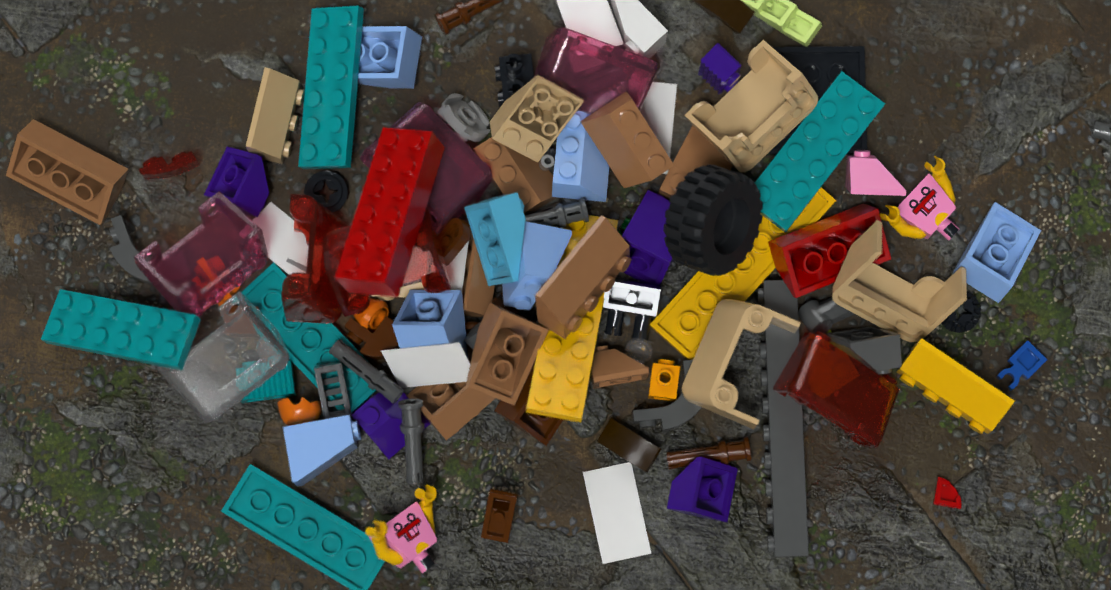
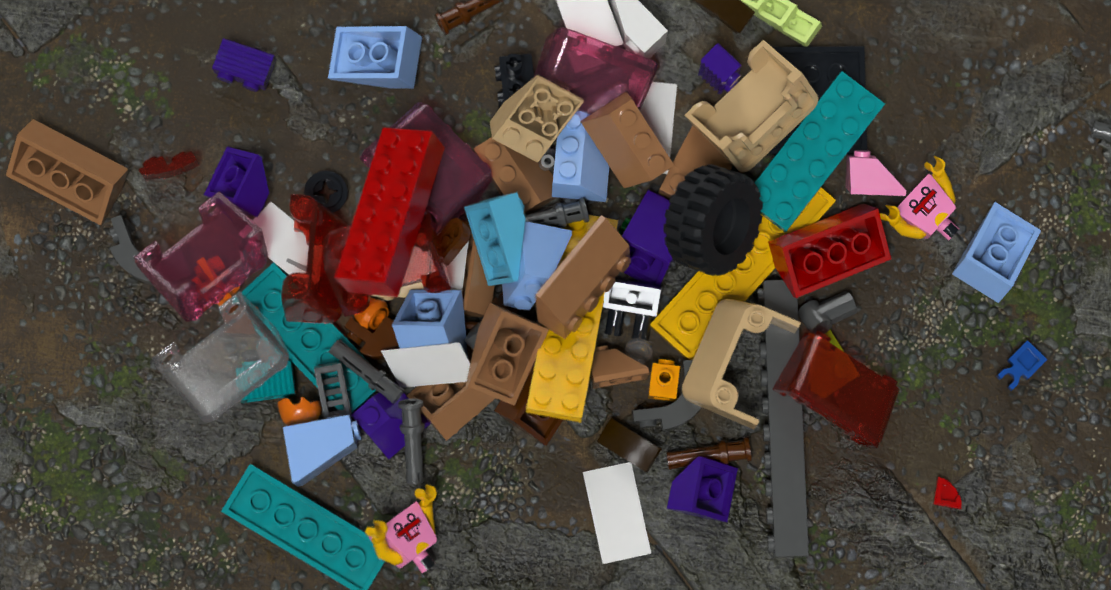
teal plate [41,289,201,371] -> none
tan slope [246,67,305,164] -> none
teal plate [298,6,364,169] -> none
light grey plate [438,93,490,142] -> none
reddish brown slope [481,489,518,543] -> none
dark grey slope [825,326,902,374] -> none
tan windscreen [832,220,967,342] -> none
yellow slope [896,338,1015,434] -> none
black gear [941,291,981,333] -> none
none -> dark purple brick [212,38,277,92]

